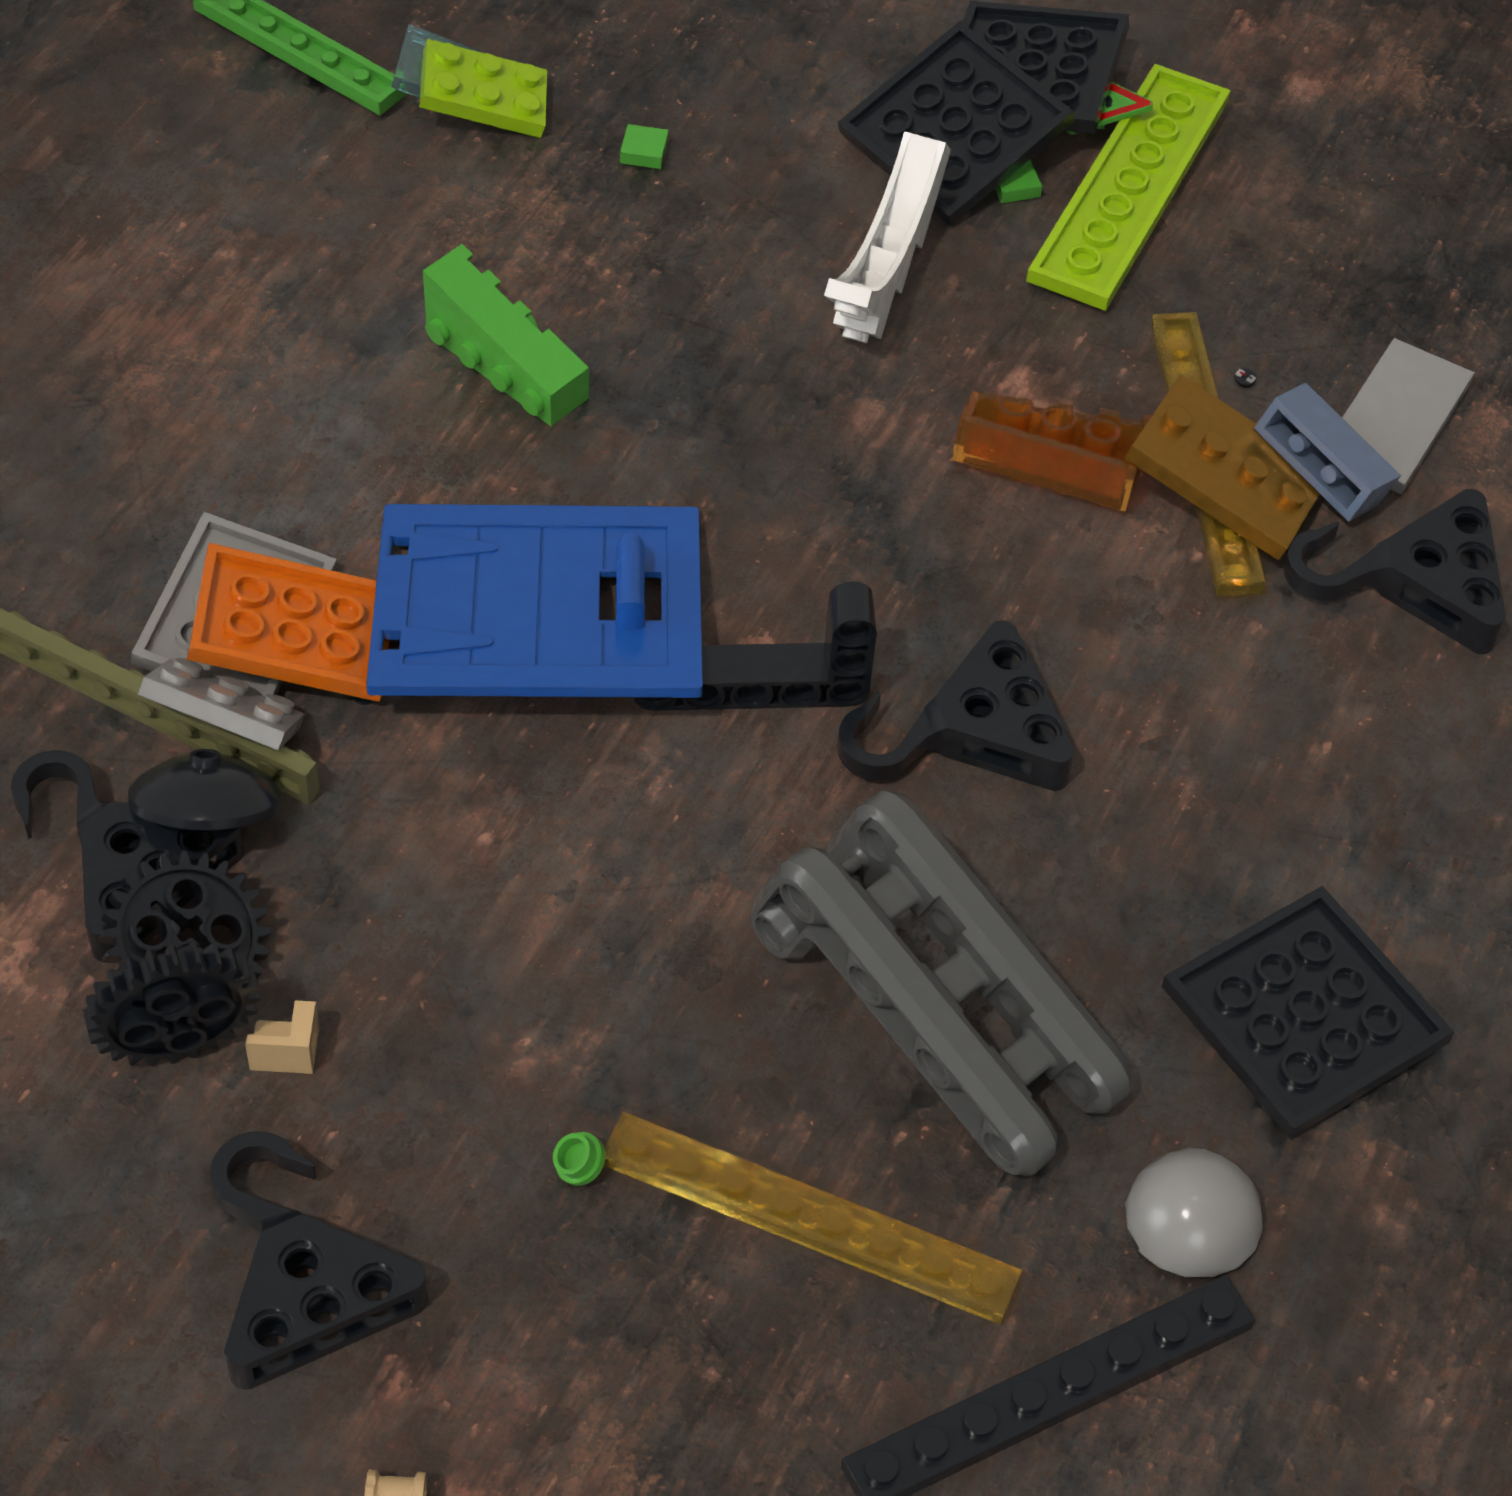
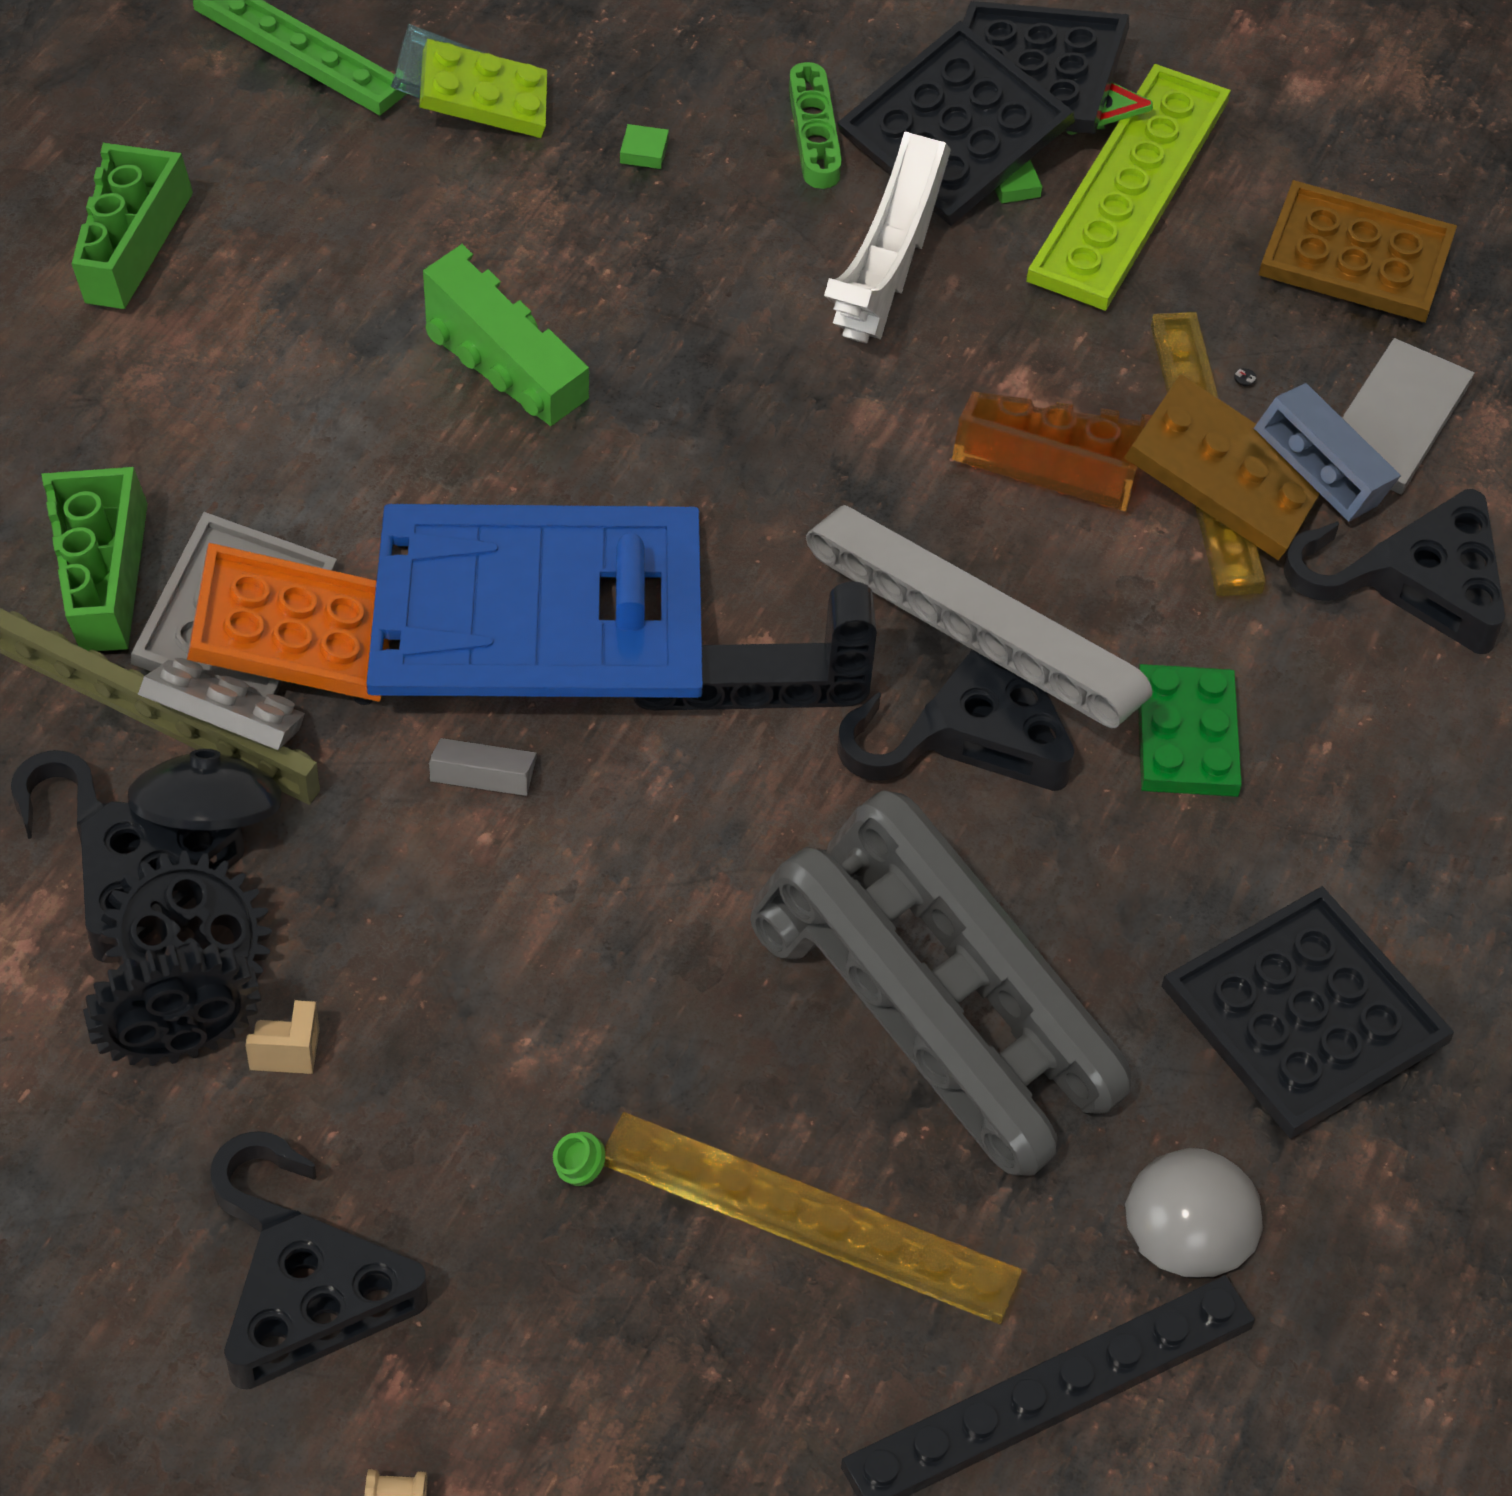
none -> bright green wedge [41,467,148,651]
none -> bright green wedge [71,143,193,309]
none -> light grey slope [429,738,537,796]
none -> bright green beam [789,62,842,189]
none -> light grey beam [806,505,1152,728]
none -> green plate [1138,664,1242,797]
none -> pearl gold plate [1259,180,1457,323]

